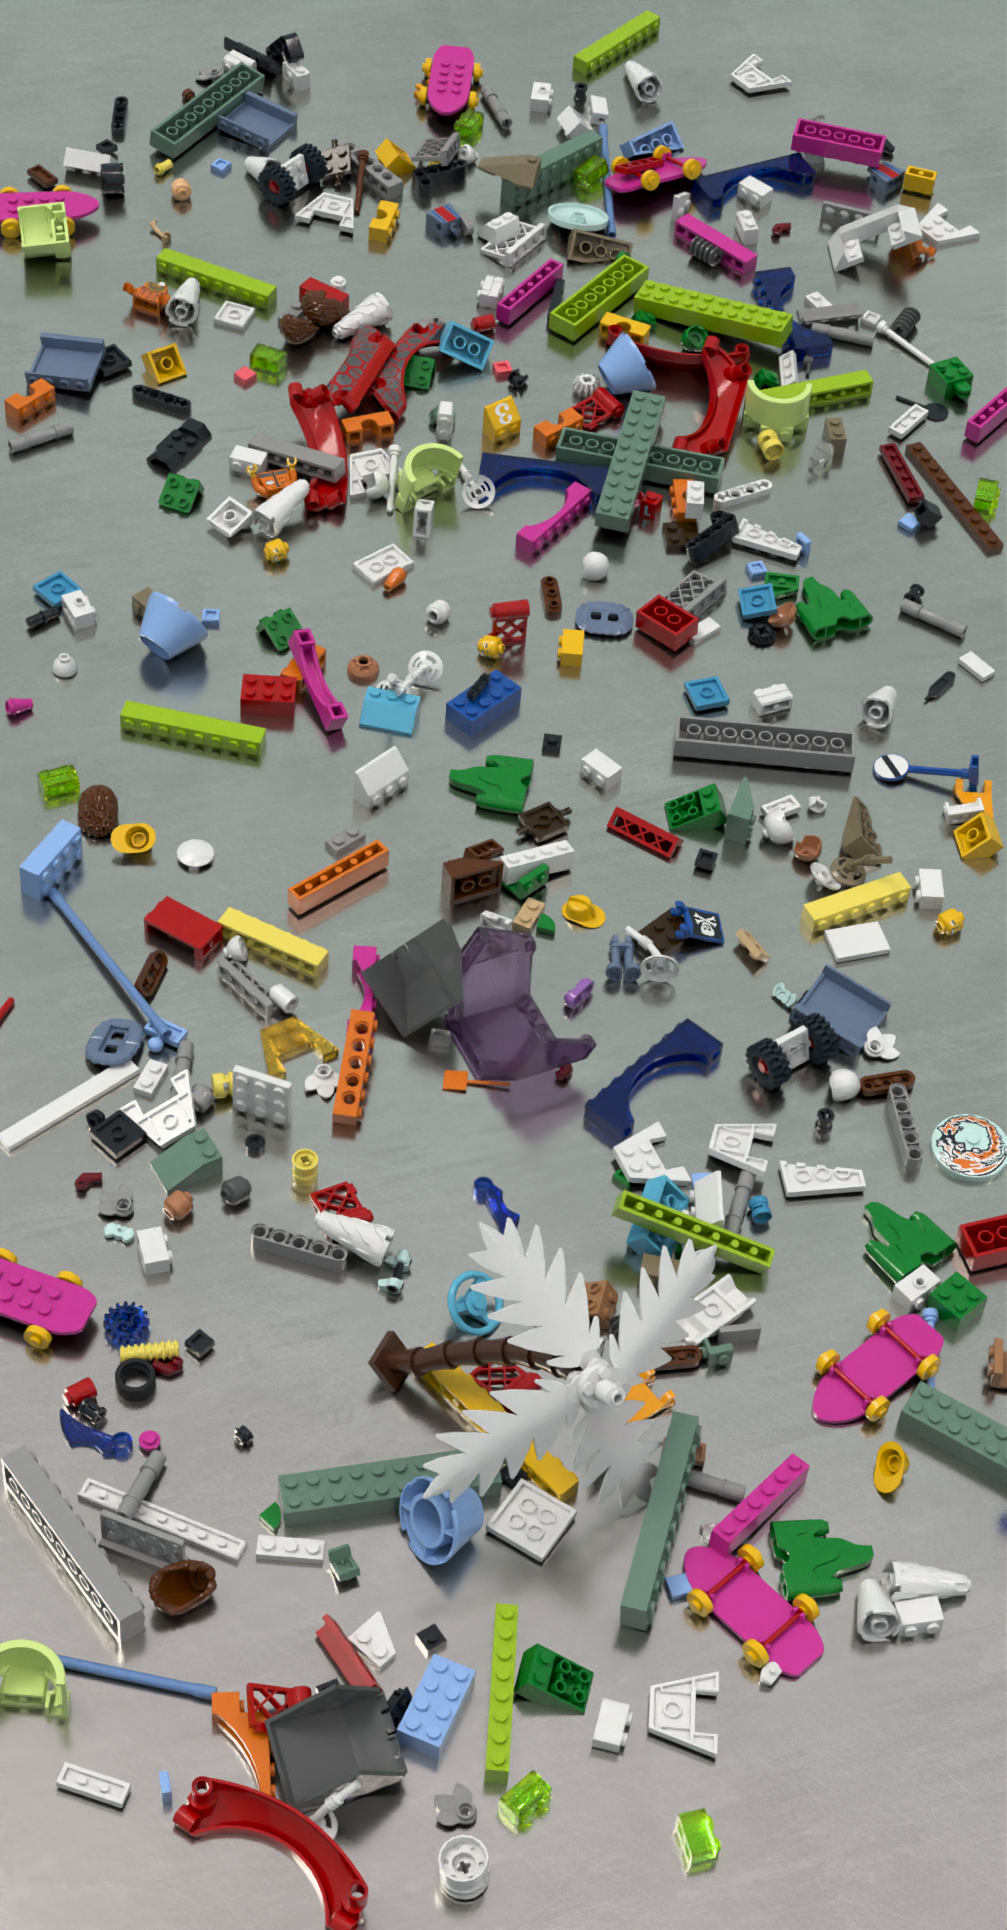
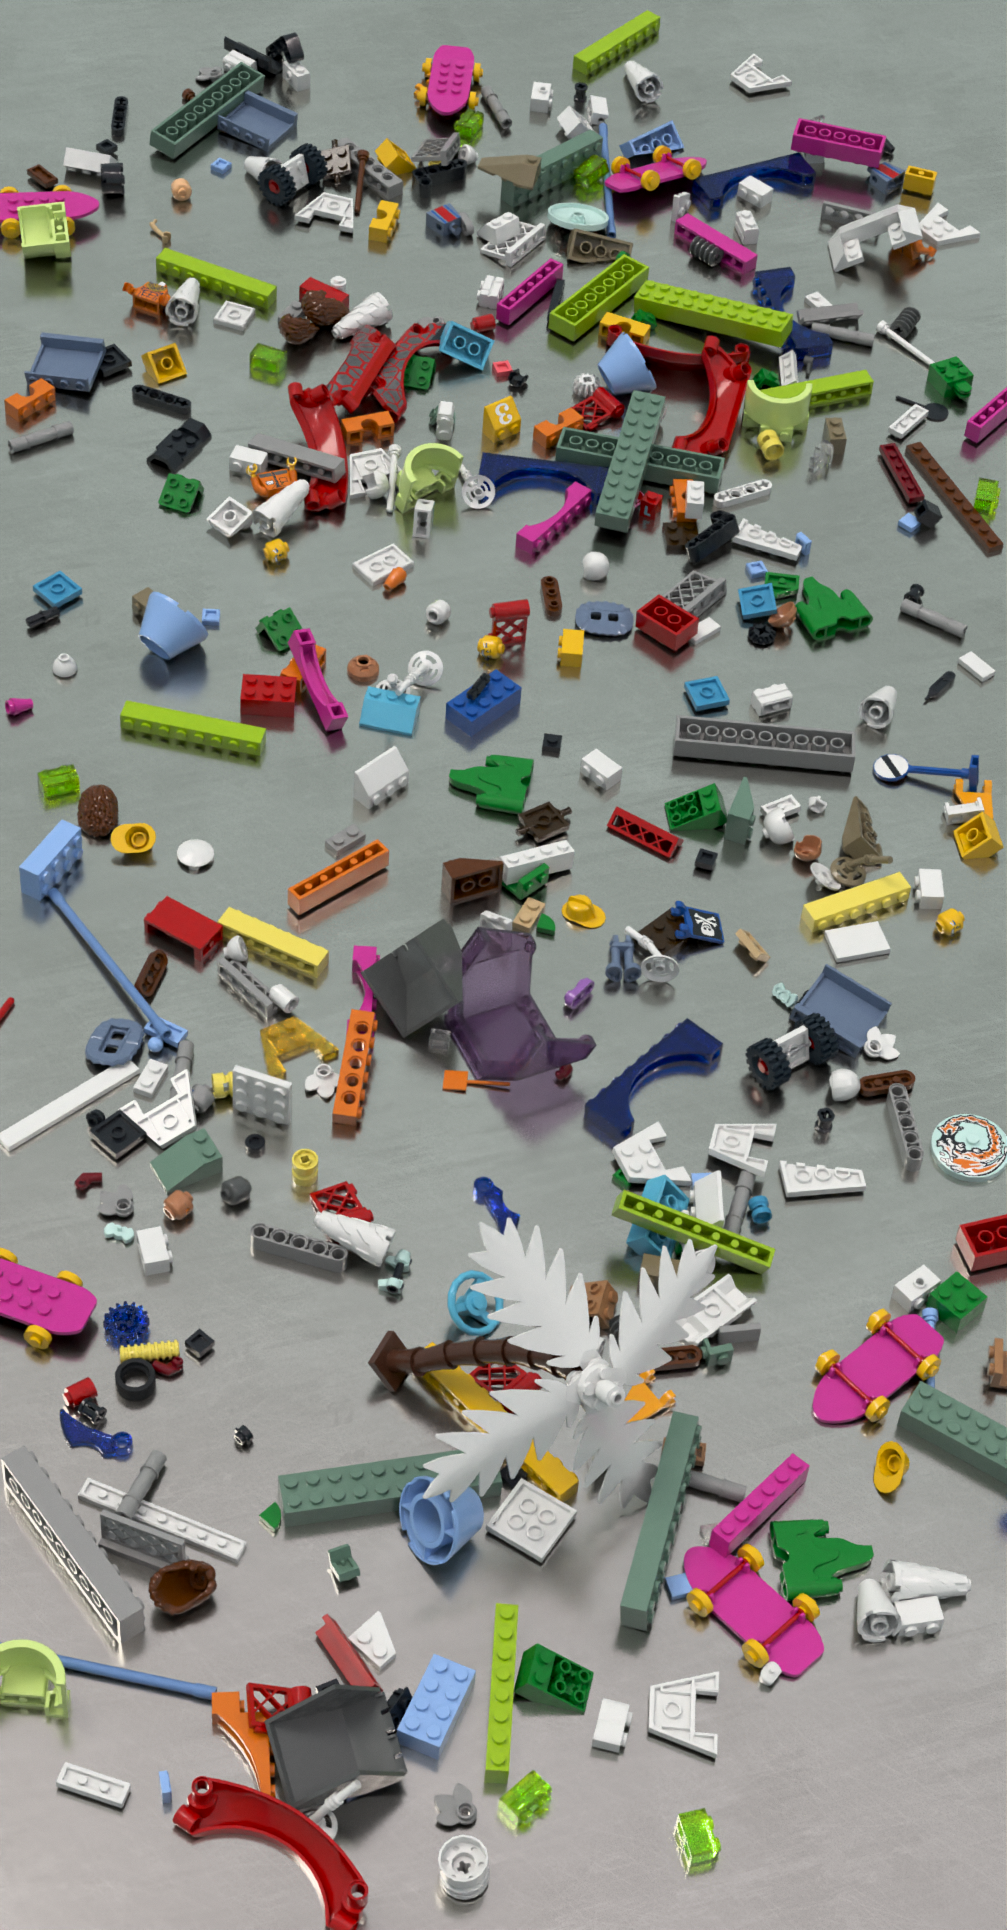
white brick [61,590,97,630] -> none
dark pink plate [139,1430,161,1452] -> none
light yellow pin [154,159,173,175] -> none
coral tile [234,366,257,385] -> none
white plate [256,1535,325,1564] -> none
black plate [415,1623,447,1656] -> none
reddish brown slope [463,839,504,860] -> none
red tile [614,157,664,175] -> none
green hair [681,324,708,353] -> none
dark red arm [772,223,791,236] -> none
white tile [860,311,881,328] -> none
green rock [863,1202,957,1284] -> none

